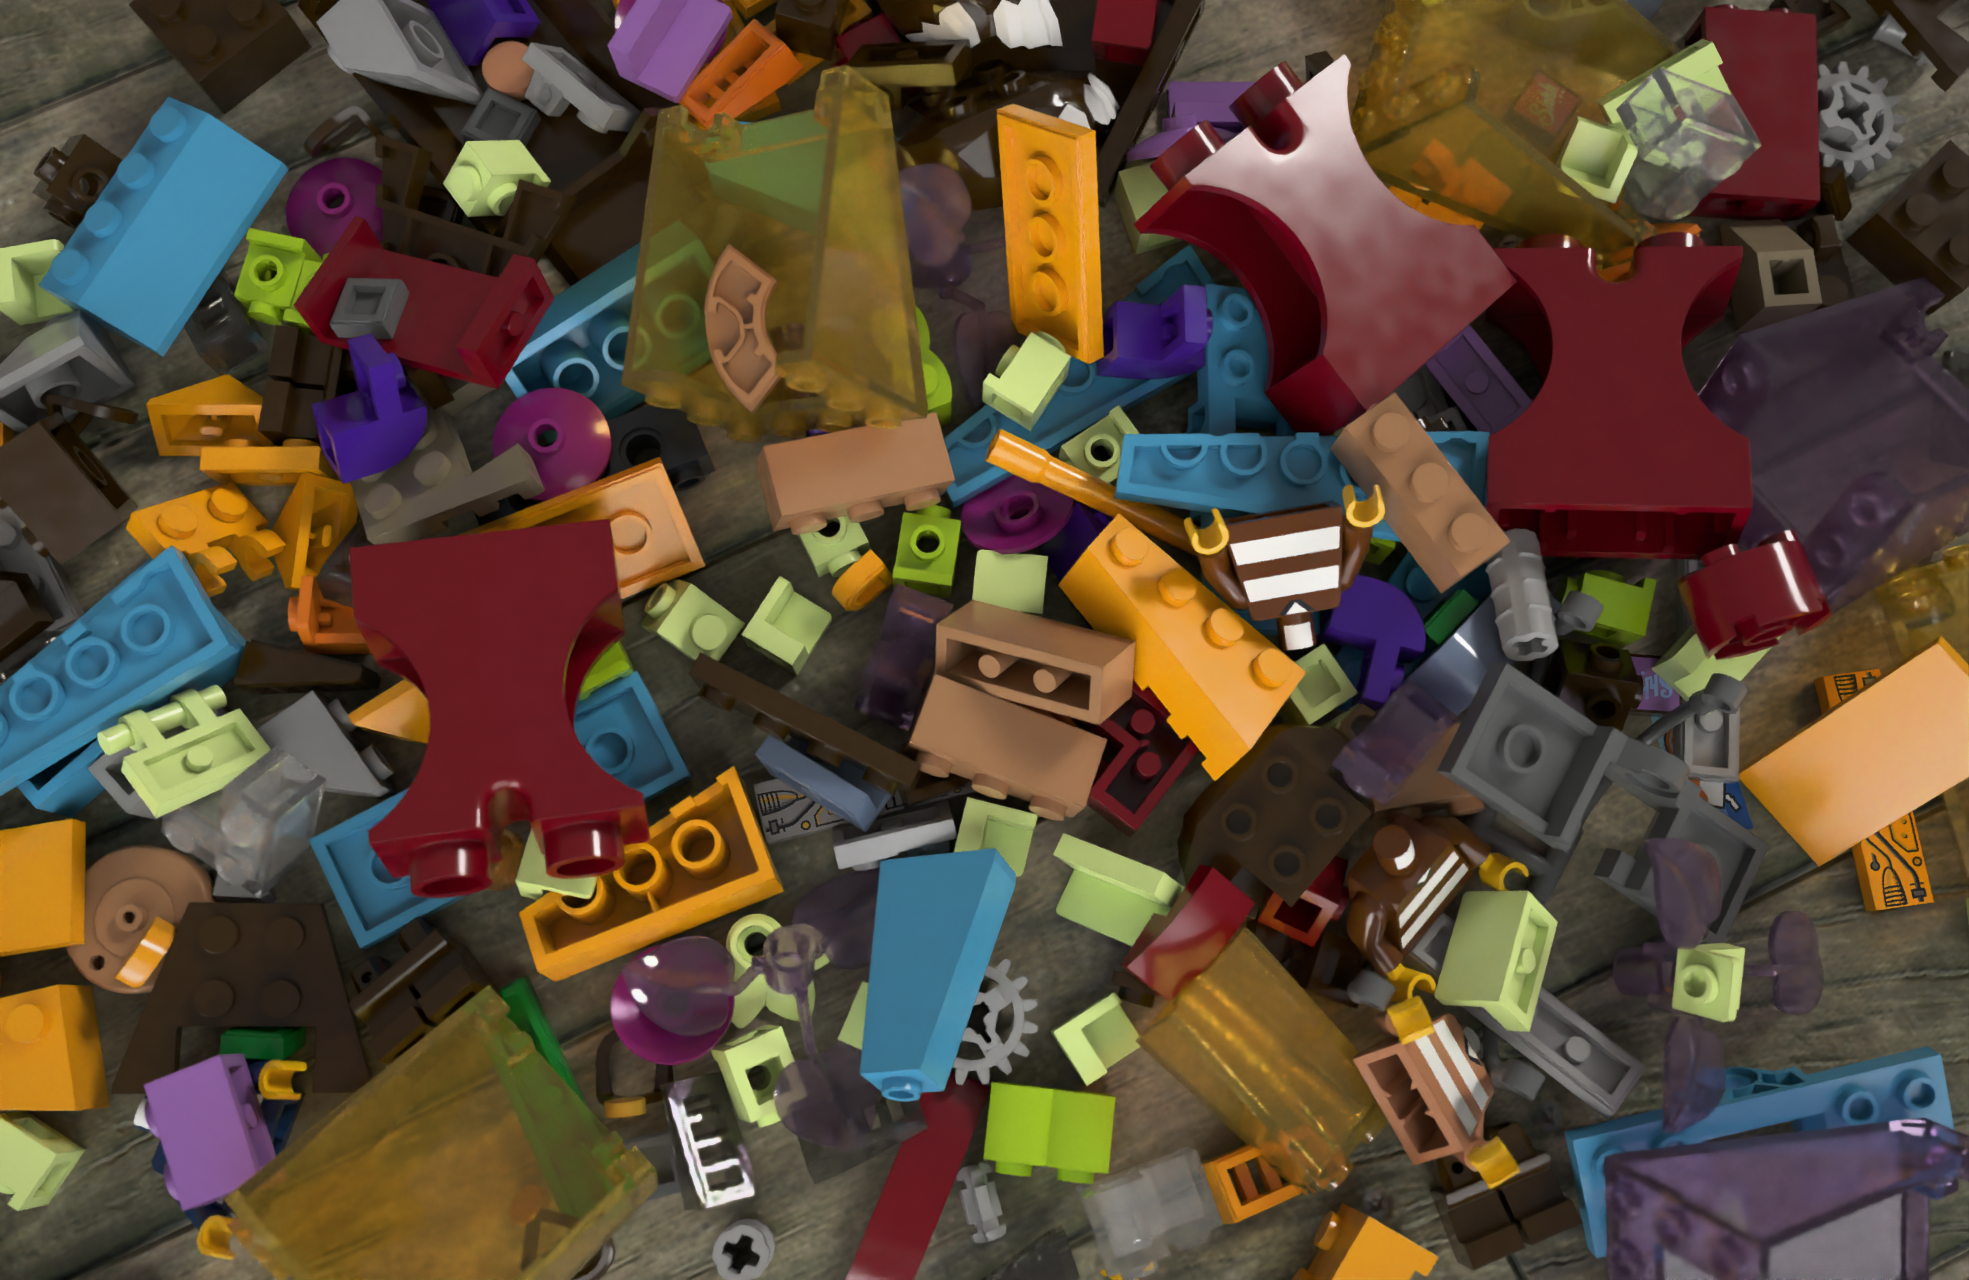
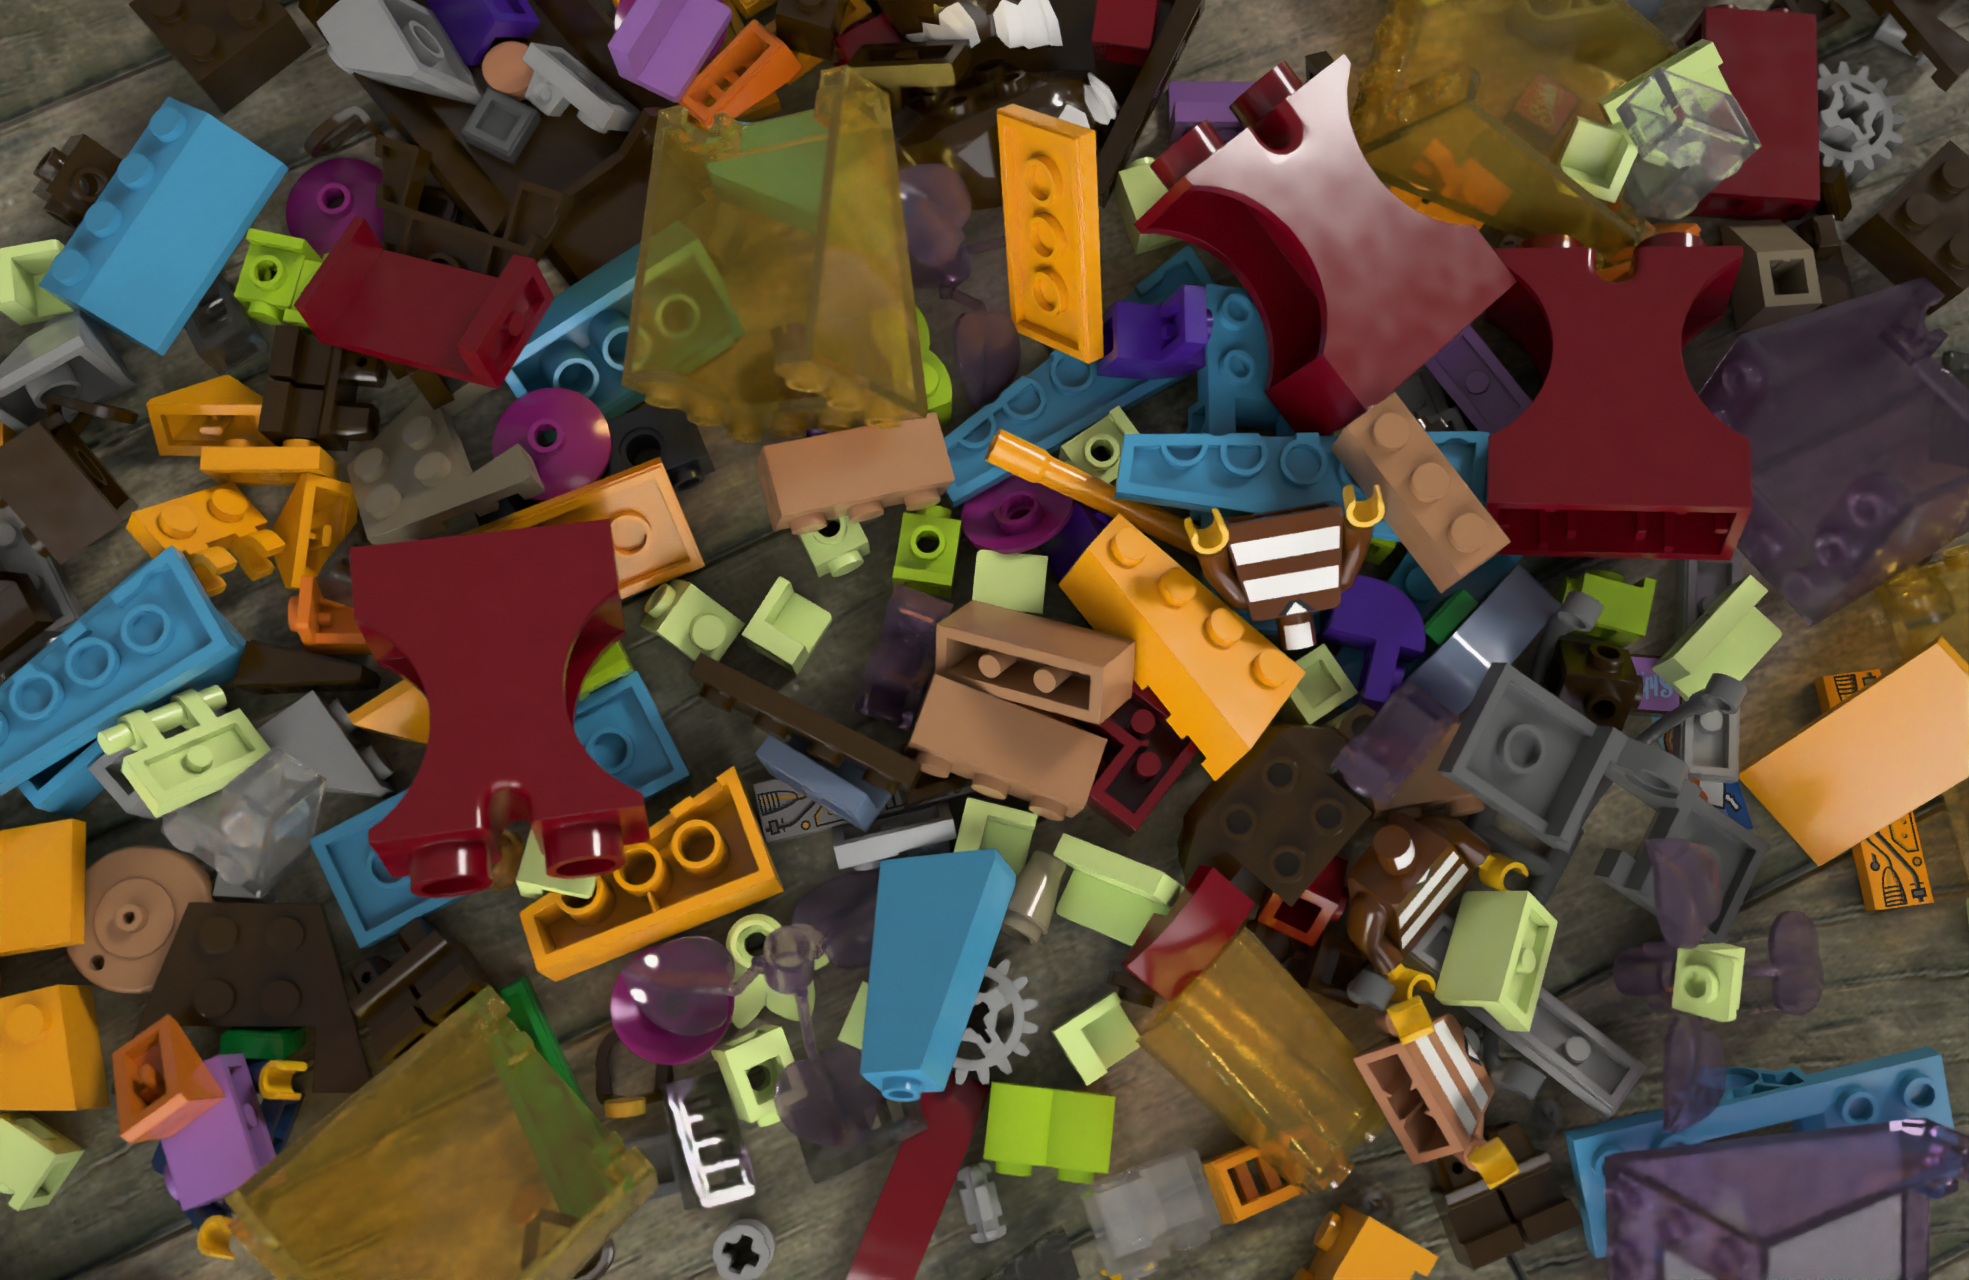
light orange tile [114,916,176,989] -> none
dark purple brick [311,333,427,484] -> none
dark grey tile [329,278,410,339] -> none
yellowish green brick [443,140,551,217] -> none
medium nougat tile [704,244,790,415] -> none
light orange tile [832,549,893,611] -> none
yellowish green brick [982,331,1071,431] -> none
medium lavender dish [1126,114,1237,161] -> none
light grey axle [1486,529,1558,661] -> none
dark red brick [1677,530,1832,660] -> none
none -> orange slope [112,1014,226,1143]
none -> dark tan cone [1000,850,1066,946]

